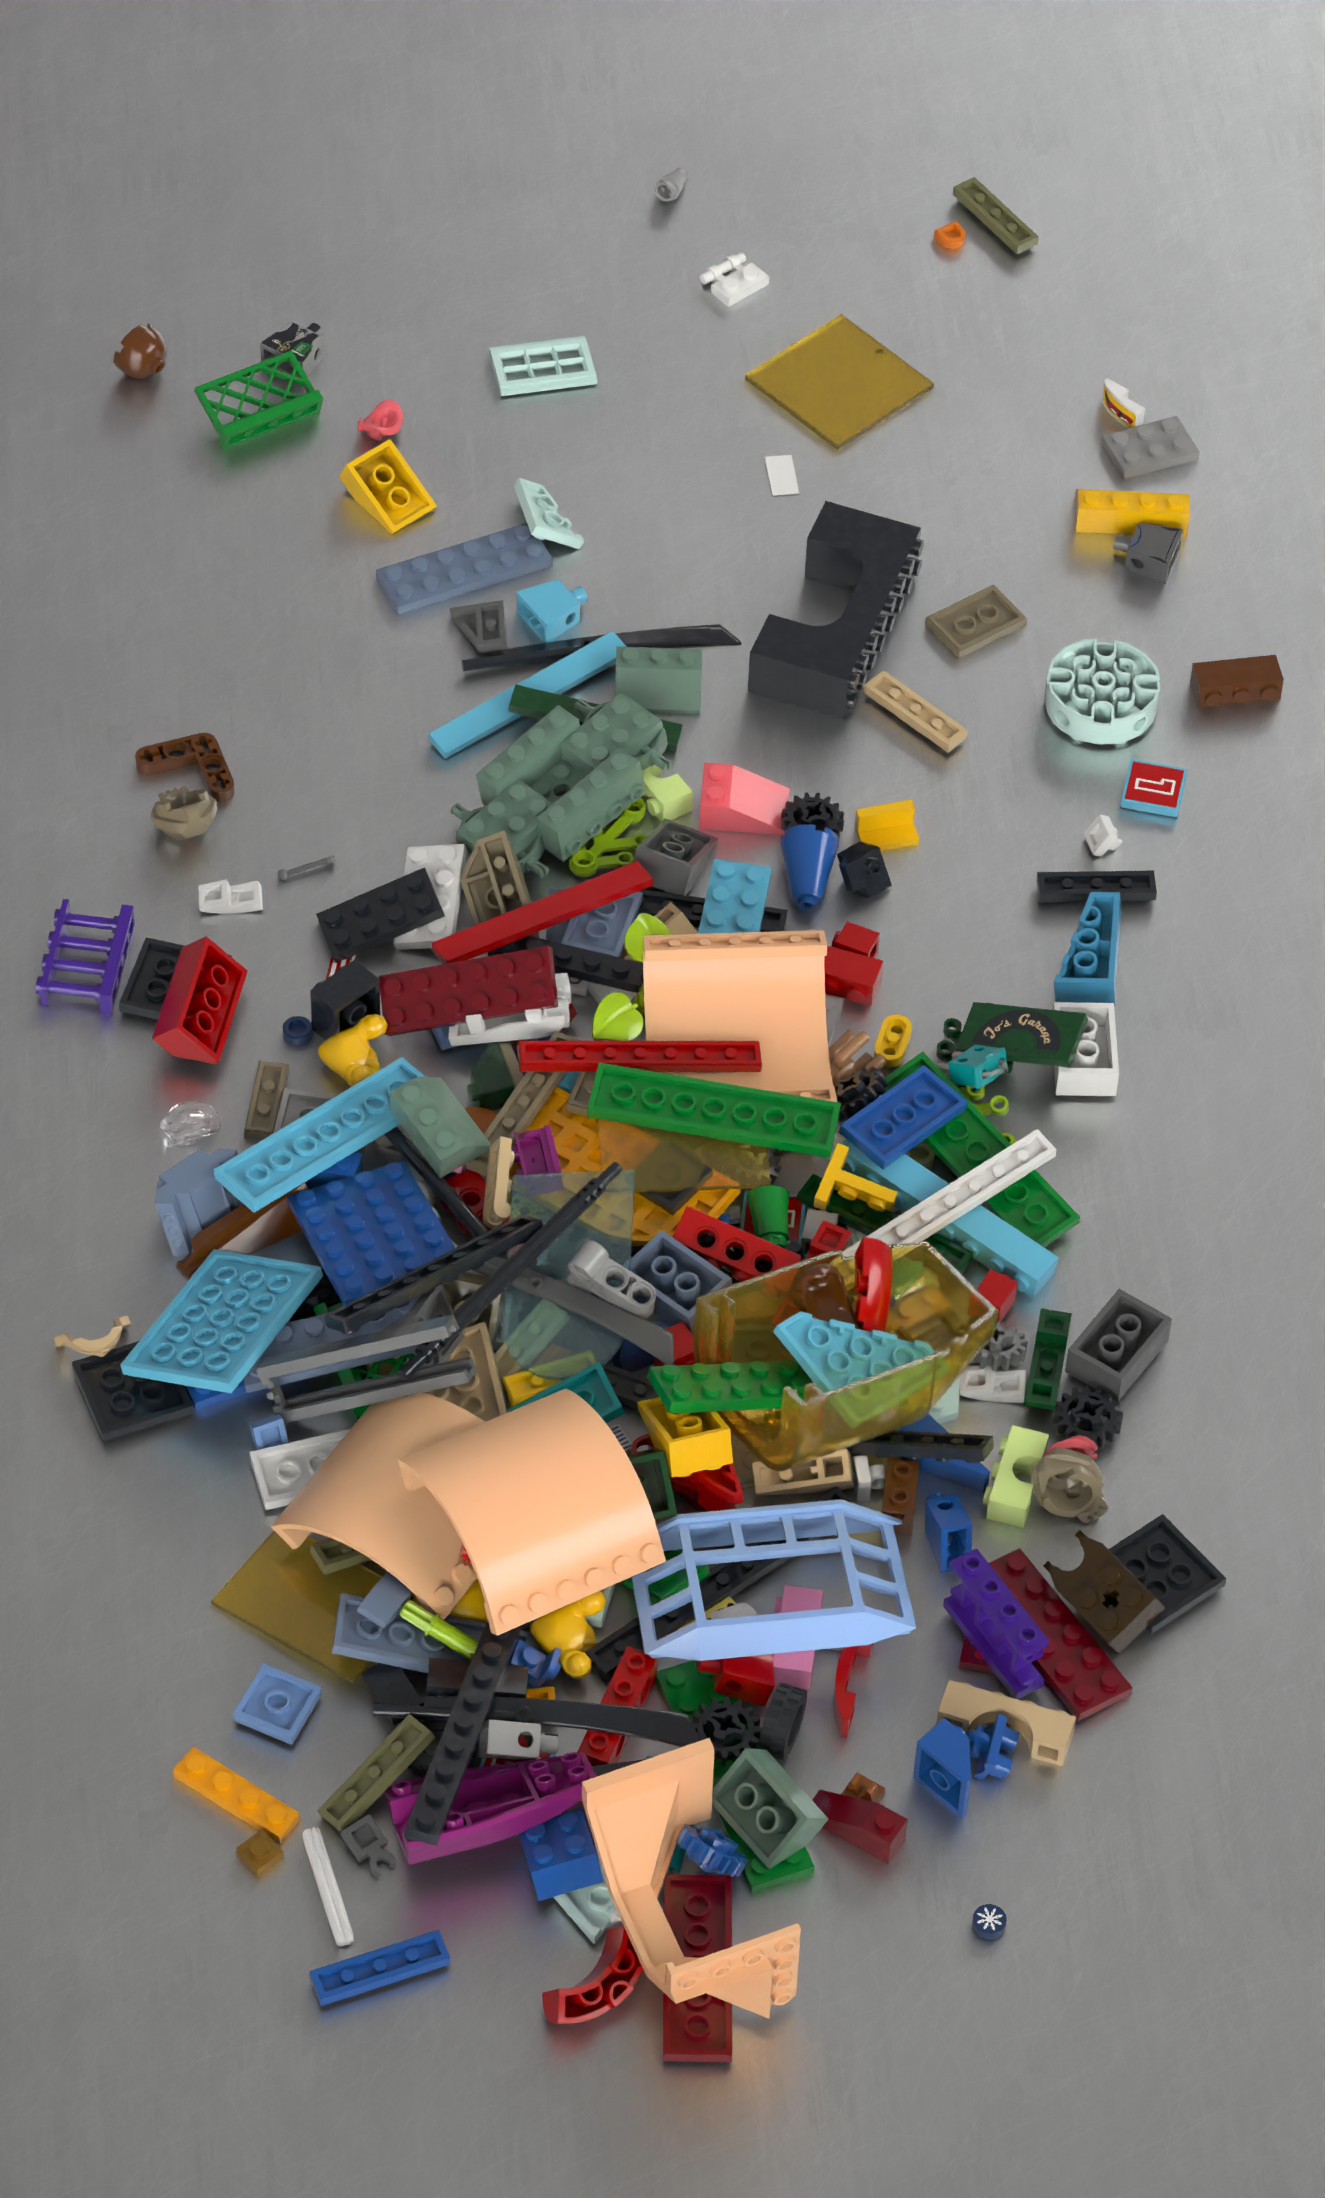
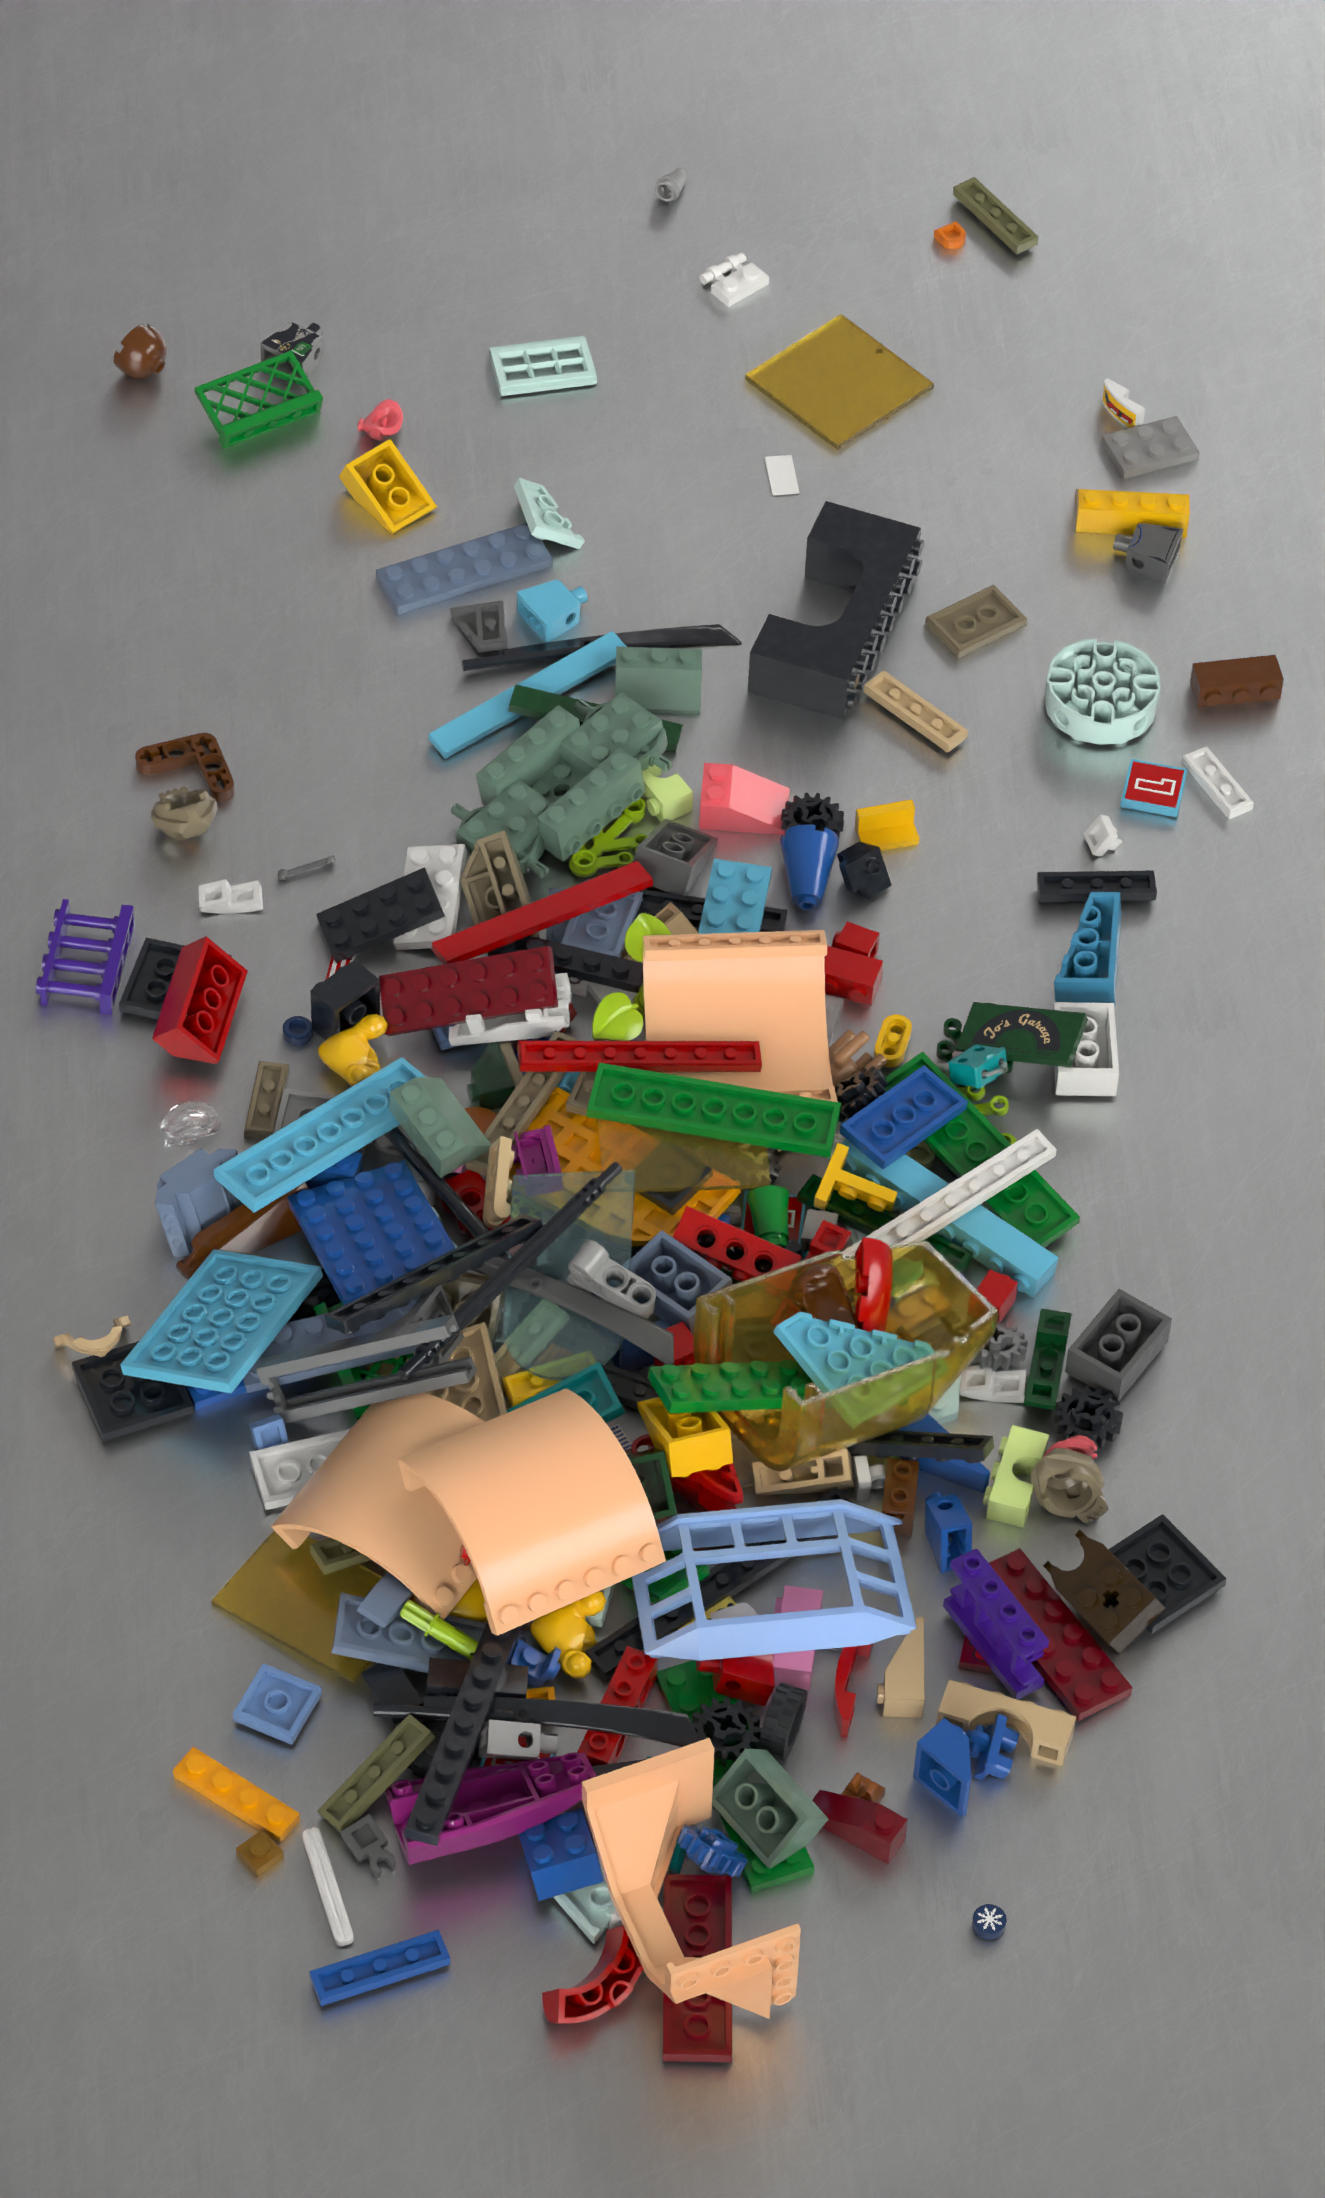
none -> tan slope [877,1617,925,1718]
none -> white tile [1182,746,1254,820]

